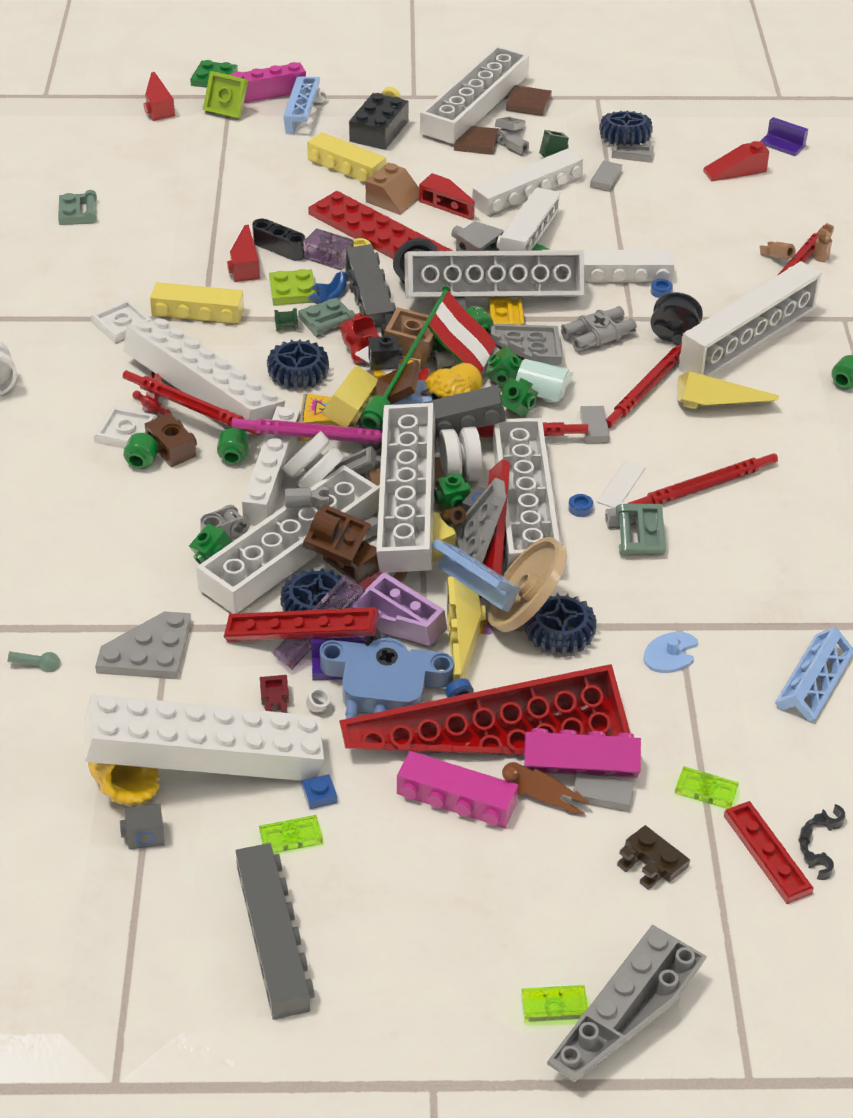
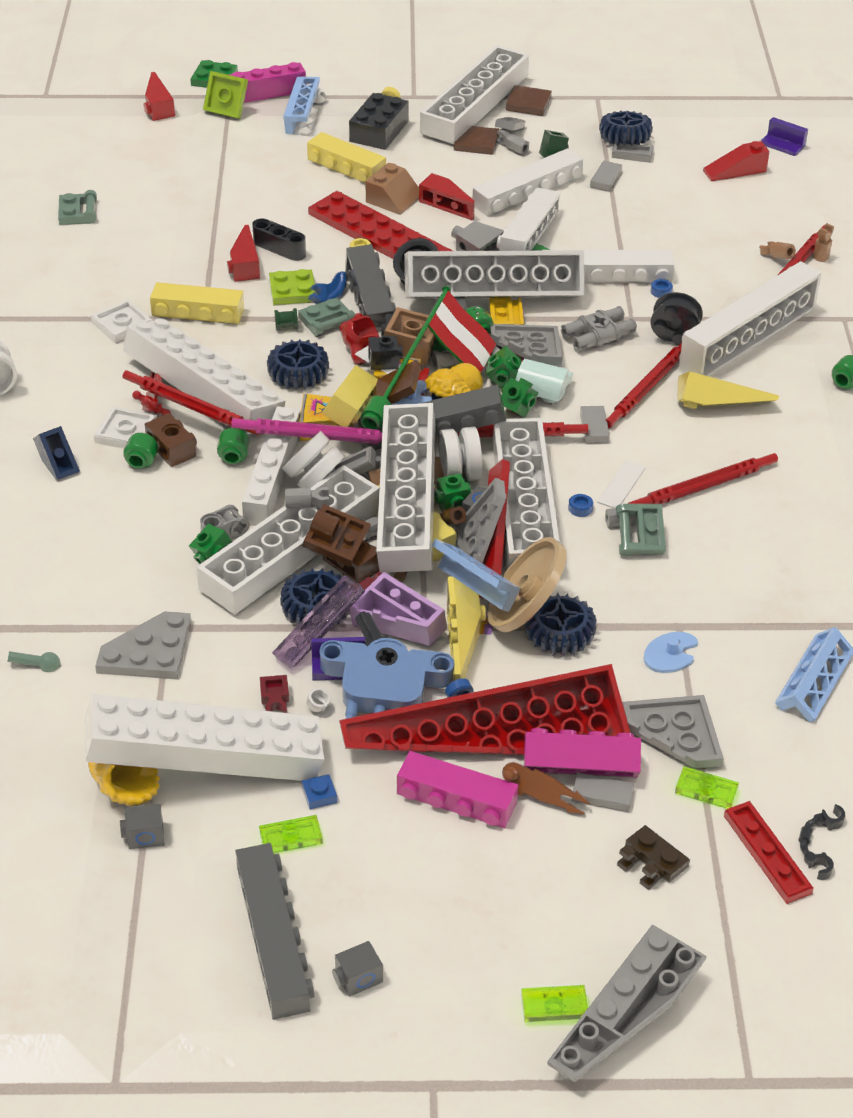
red tile [223,607,379,642] -> none
clear purple brick [304,228,354,271] -> none
none -> dark blue slope [33,426,80,480]
none -> dark grey brick [332,941,383,997]
none -> light grey plate [622,695,724,768]

